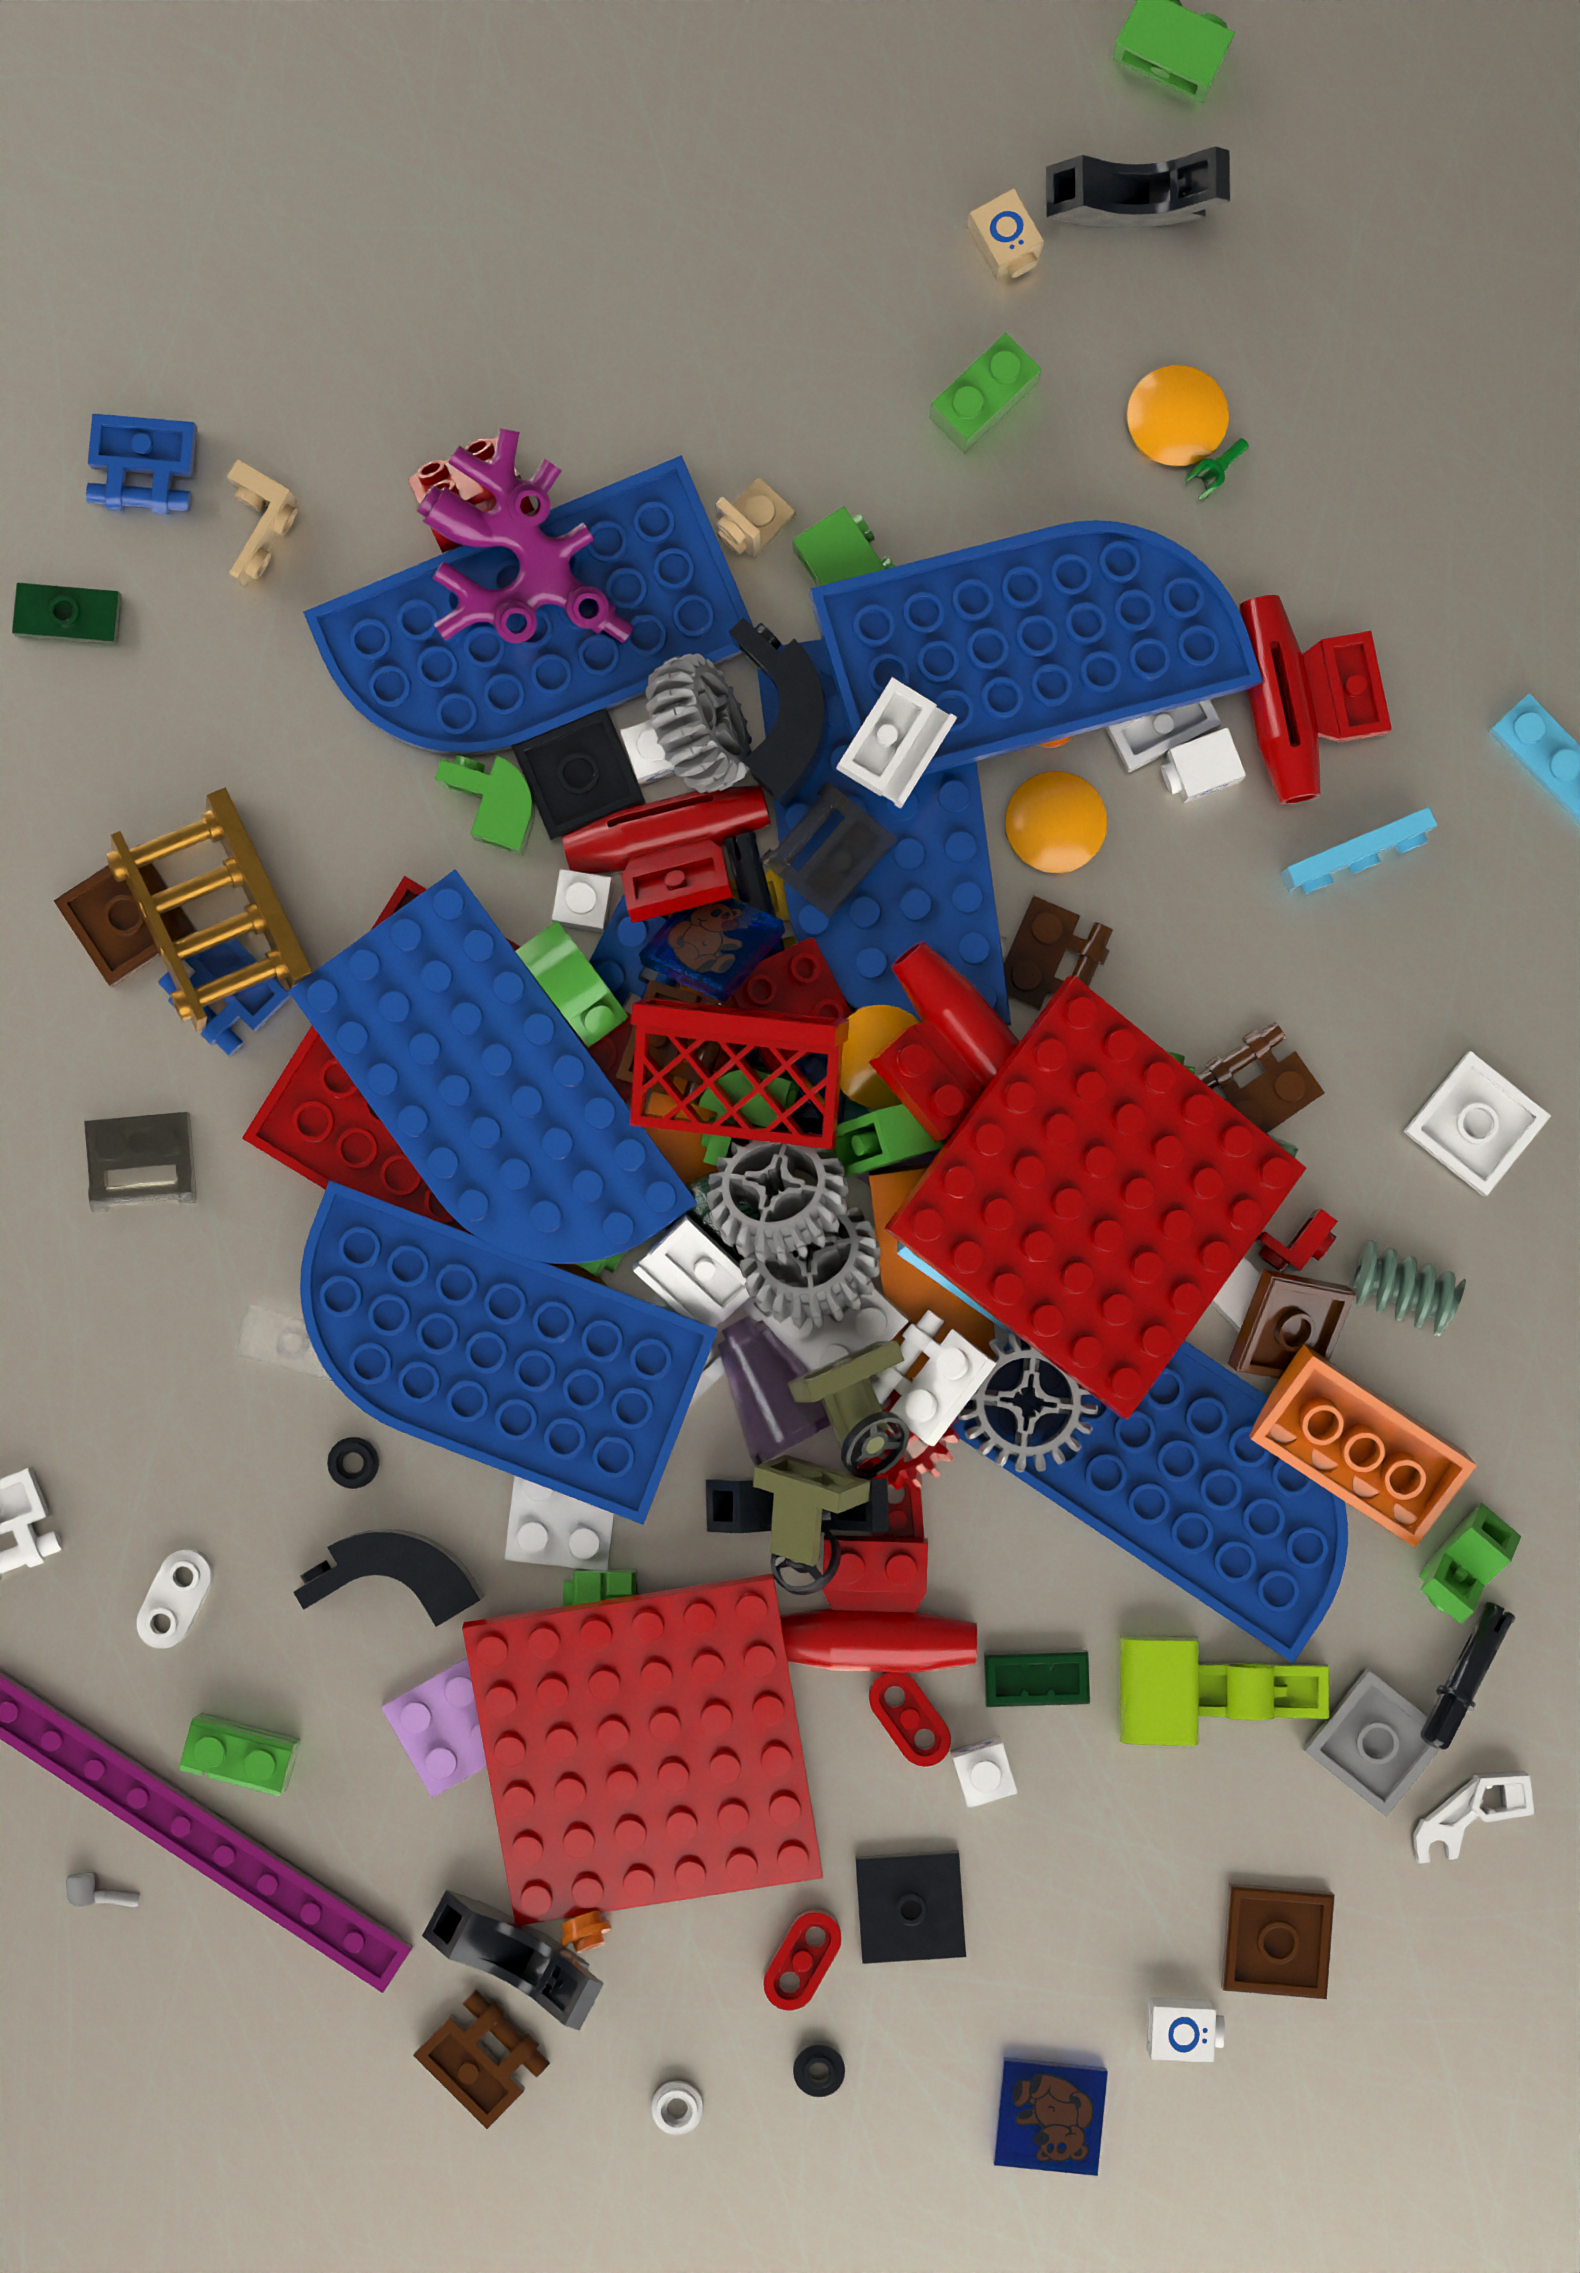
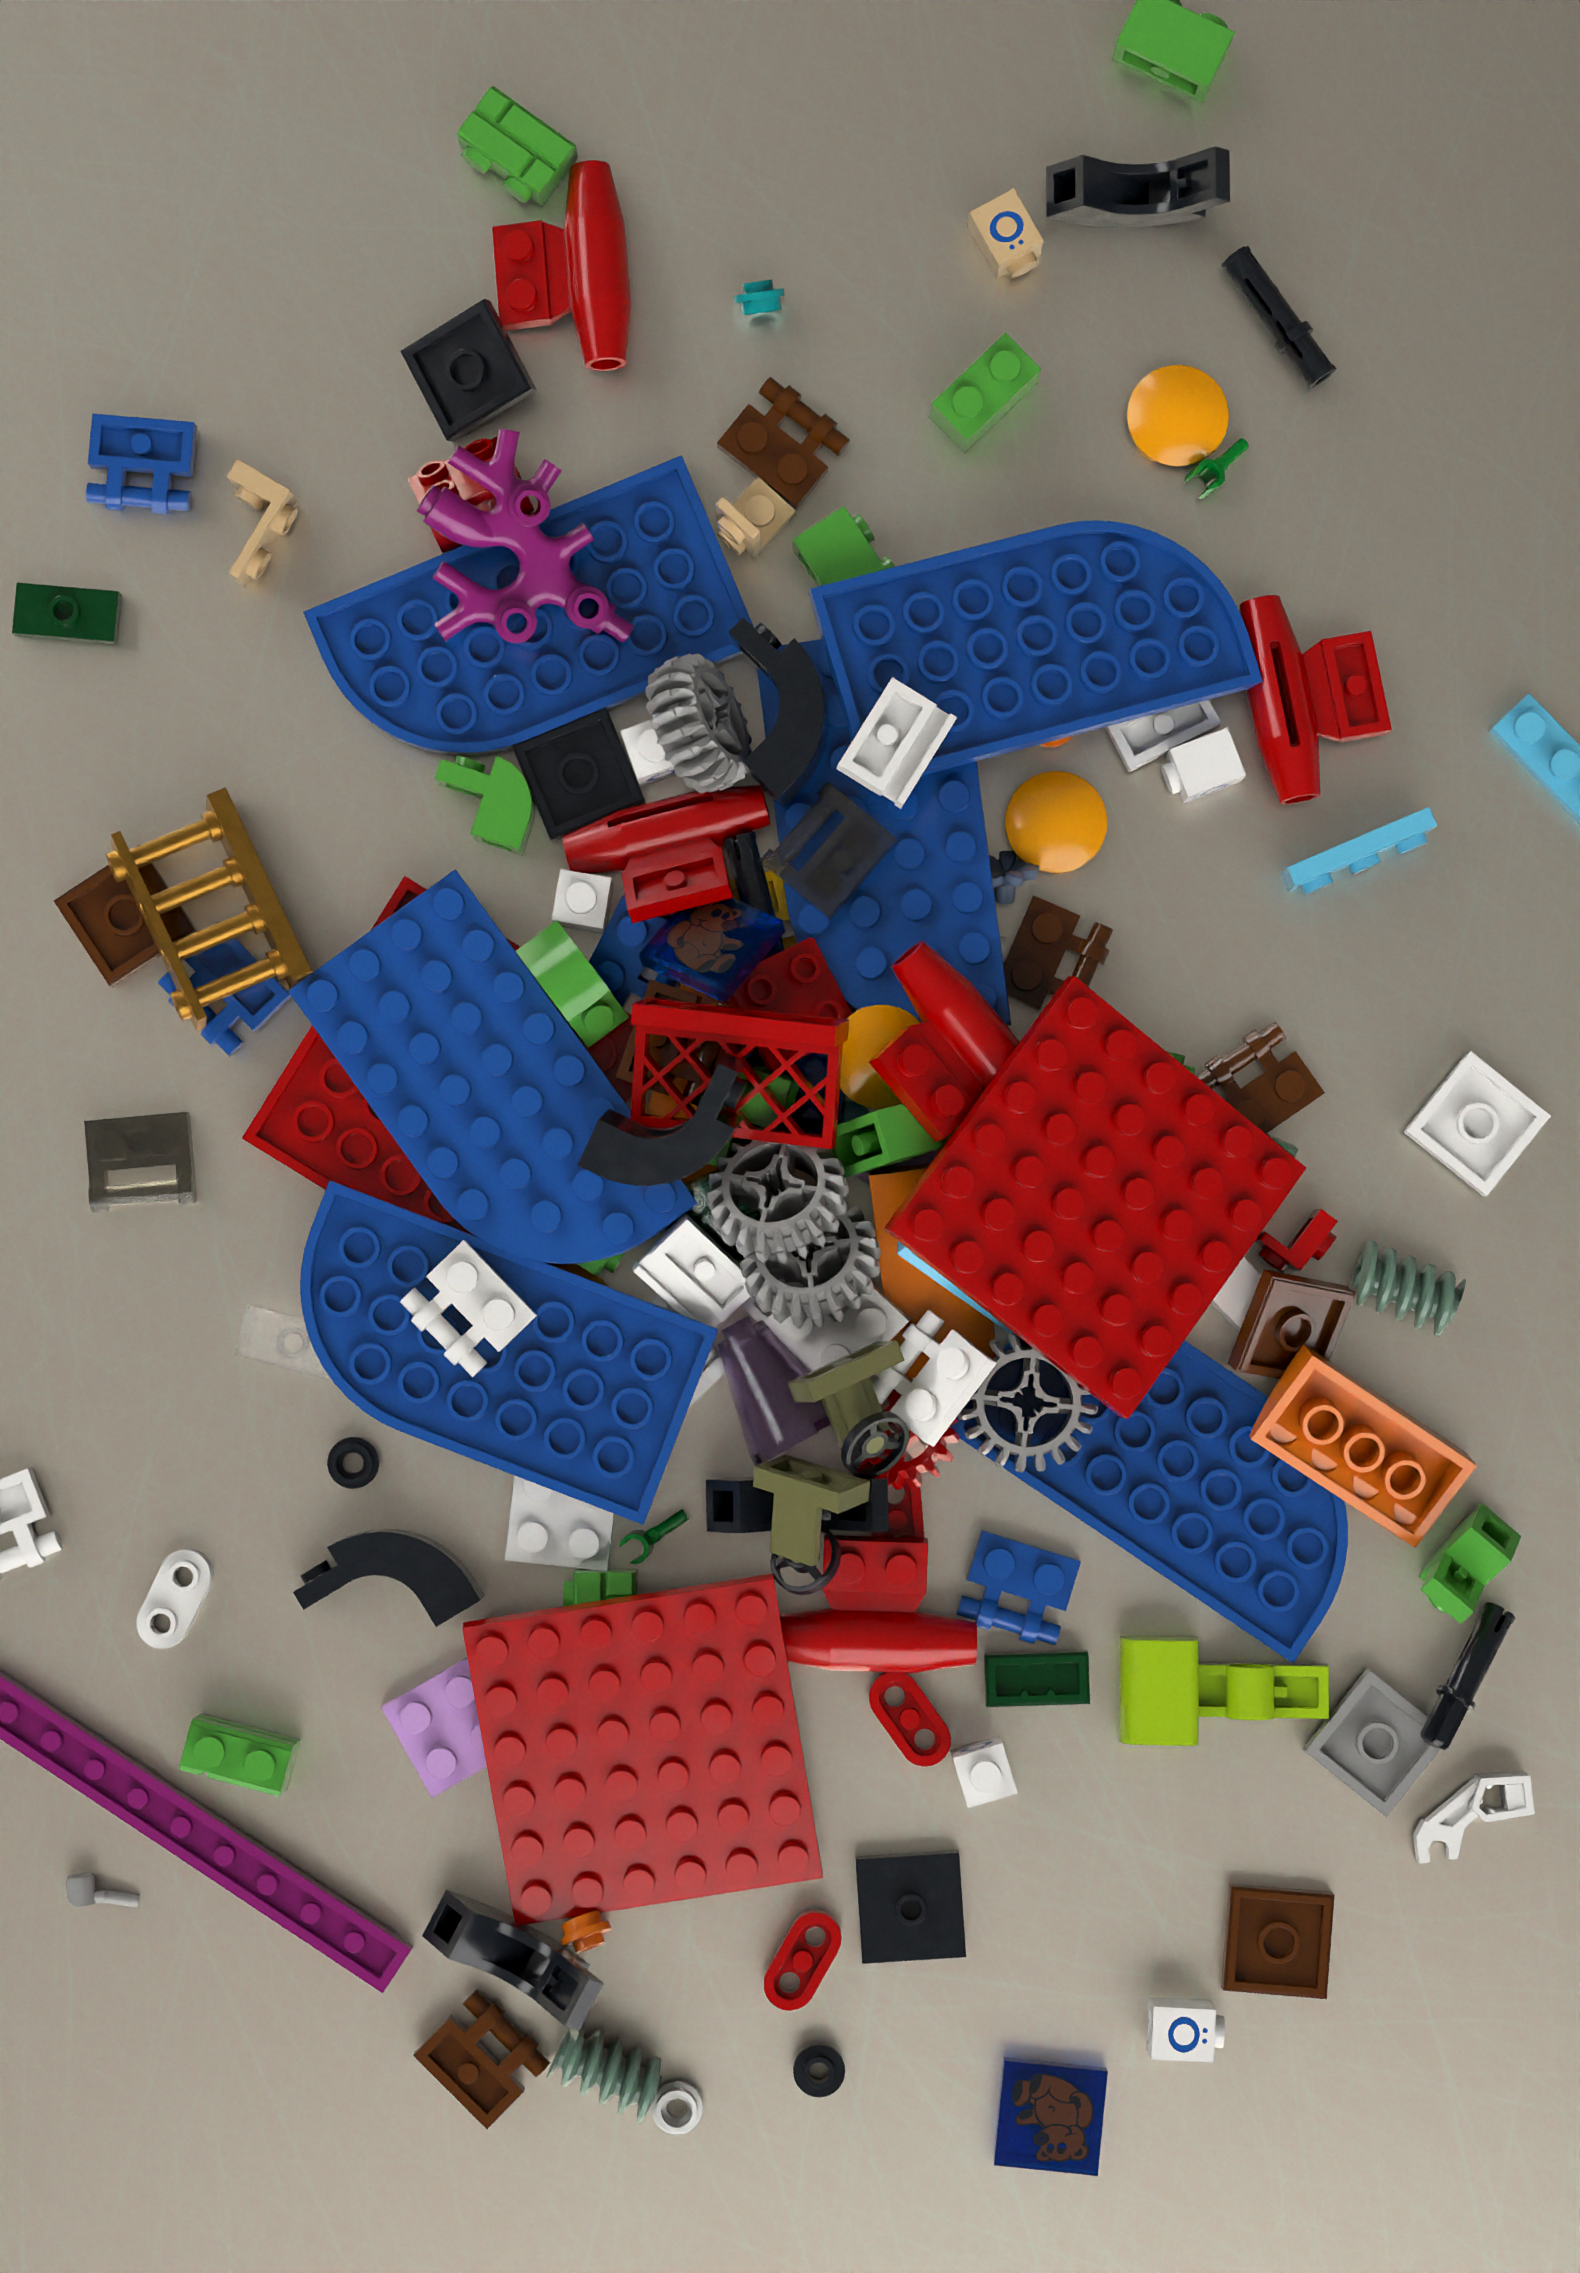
none -> black plate [400,299,537,442]
none -> white plate [400,1240,537,1377]
none -> bright green brick [457,86,578,206]
none -> red plate [492,160,631,371]
none -> sand green piece [546,2022,662,2123]
none -> black arch [578,1053,748,1186]
none -> green hand [619,1509,689,1564]
none -> reddish brown plate [717,377,850,510]
none -> teal plate [734,279,785,316]
none -> blue plate [956,1530,1081,1645]
none -> sand blue plant [989,851,1040,904]
none -> black pin [1221,246,1337,389]

